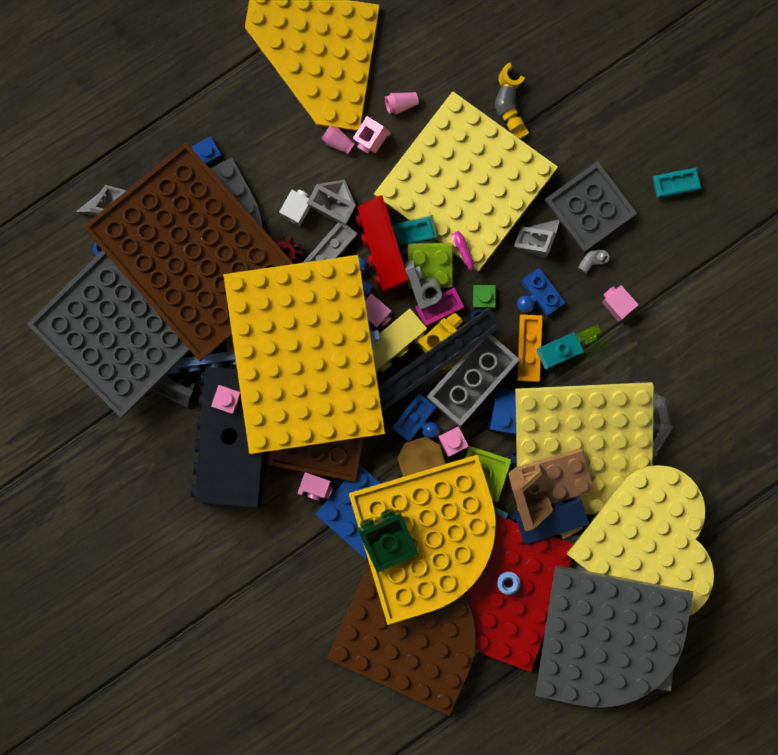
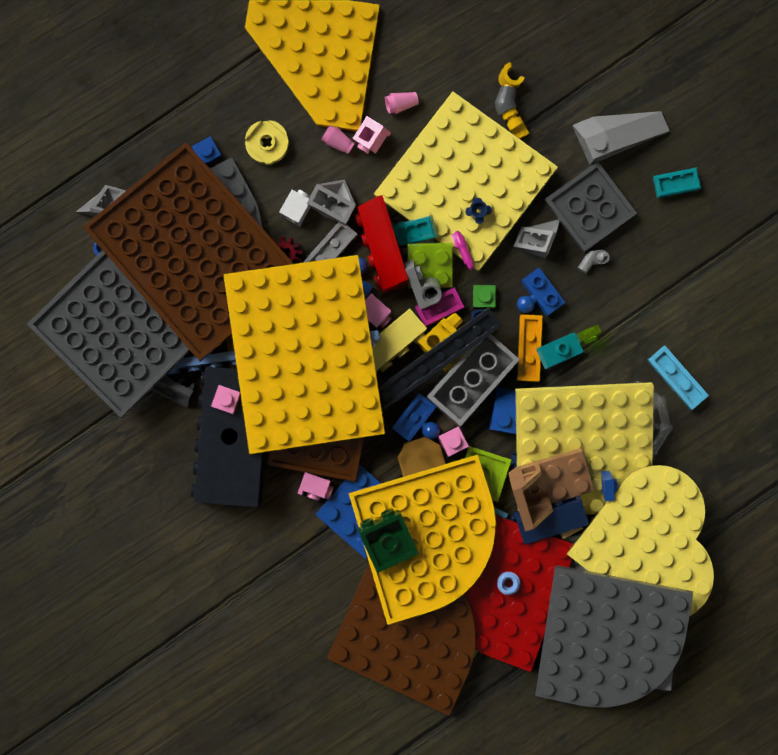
bright pink brick [602,285,638,322] -> none
none -> light yellow plate [245,120,289,166]
none -> dark blue plate [465,198,492,224]
none -> light grey wedge [573,111,670,165]
none -> blue plate [601,471,618,501]
none -> medium azure plate [647,345,709,410]

